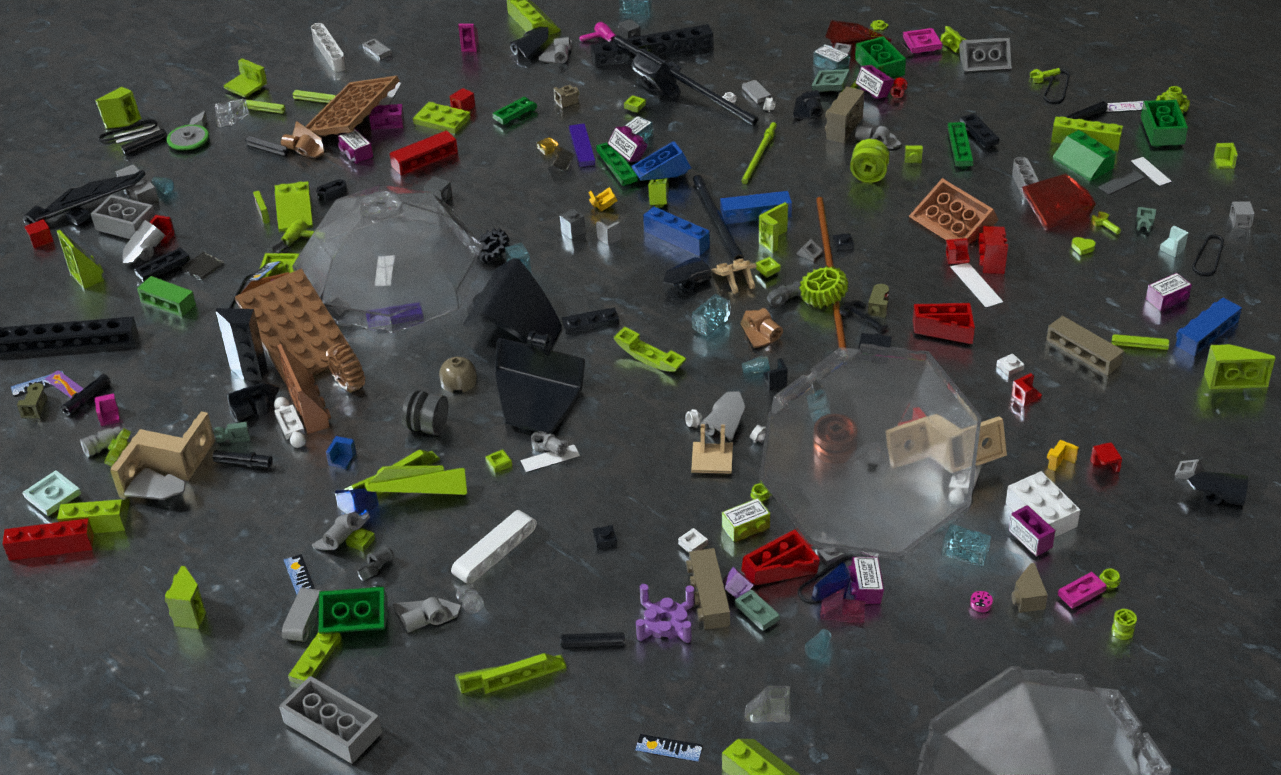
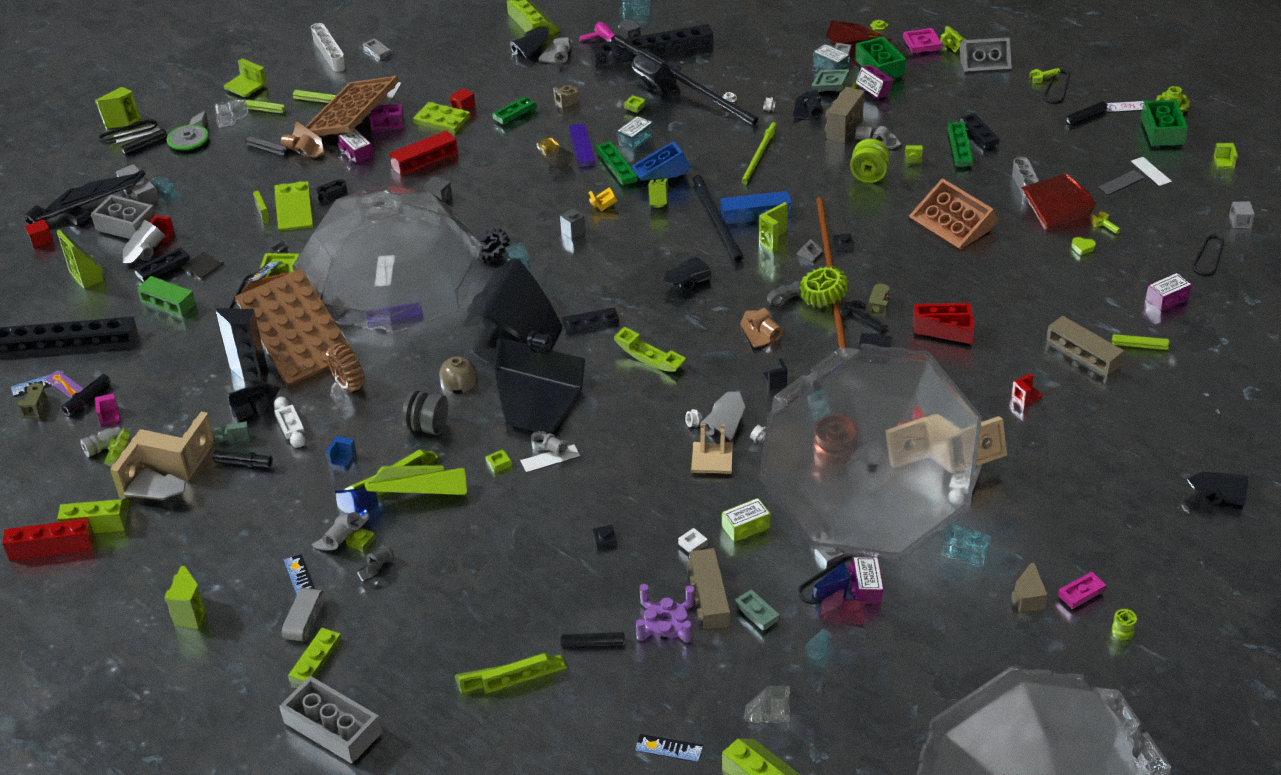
light aqua plate [23,470,81,516] -> none
nougat slope [277,344,331,435] -> none
lime piece [281,219,325,248] -> none
green slope [319,587,388,634] -> none
light grey panel [393,597,461,633] -> none
white beam [451,510,537,585] -> none
clear wheel [456,584,484,614] -> none
dark pink slope [458,24,479,52] -> none
light grey panel [596,221,622,246] -> none
brick [607,126,648,162] -> none
blue brick [643,207,710,256] -> none
clear light blue brick [692,294,730,337] -> none
tan plate [711,259,757,294] -> none
medium lavender panel [722,567,753,599] -> none
red wedge [741,529,820,586] -> none
light grey tile [742,80,771,104] -> none
clear light blue cone [742,355,770,374] -> none
lime plate [750,483,770,502] -> none
lime plate [756,257,781,277] -> none
red bush [890,78,908,98] -> none
red panel [946,238,970,264] -> none
white sticker [951,263,1003,307] -> none
dark pink tile [970,591,993,612] -> none
red wedge [978,226,1008,274] -> none
white plate [997,354,1024,377] -> none
white brick [1006,471,1080,537] -> none
magenta brick [1009,505,1056,556] -> none
yellow bracket [1047,440,1079,471] -> none
lime slope [1051,117,1123,151] -> none
slope [1053,130,1116,181] -> none
red panel [1090,442,1122,473] -> none
lime plate [1099,569,1121,588] -> none
sand green plate [1136,207,1156,232] -> none
light aqua panel [1160,226,1189,257] -> none
light grey slope [1175,459,1204,480] -> none
blue brick [1176,298,1242,357] -> none
lime slope [1204,344,1276,389] -> none

